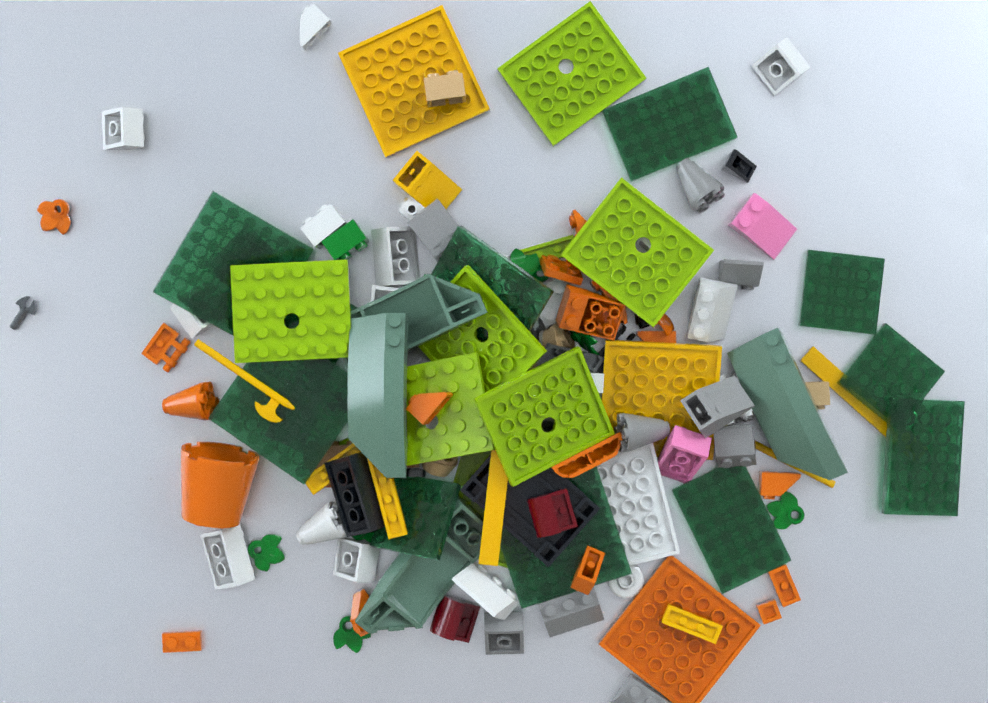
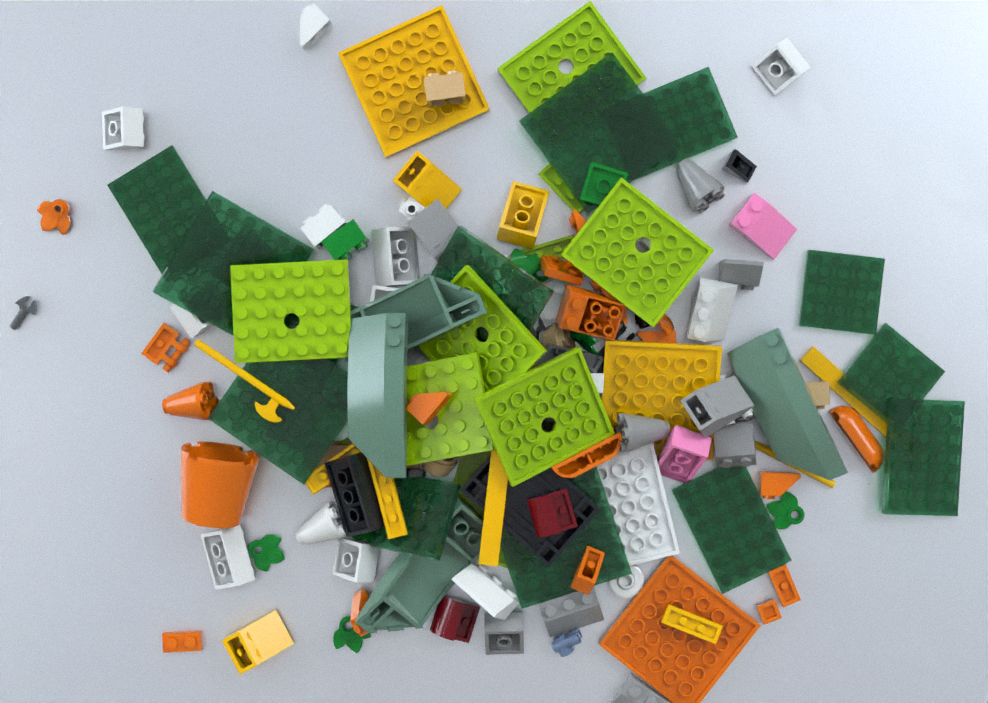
none -> clear green plate [107,145,231,283]
none -> yellow slope [222,610,294,674]
none -> yellow slope [496,181,550,249]
none -> clear green plate [519,52,681,215]
none -> lime tile [538,161,591,214]
none -> sand blue plate [551,628,582,657]
none -> green plate [580,162,628,206]
none -> orange brick [828,405,884,473]

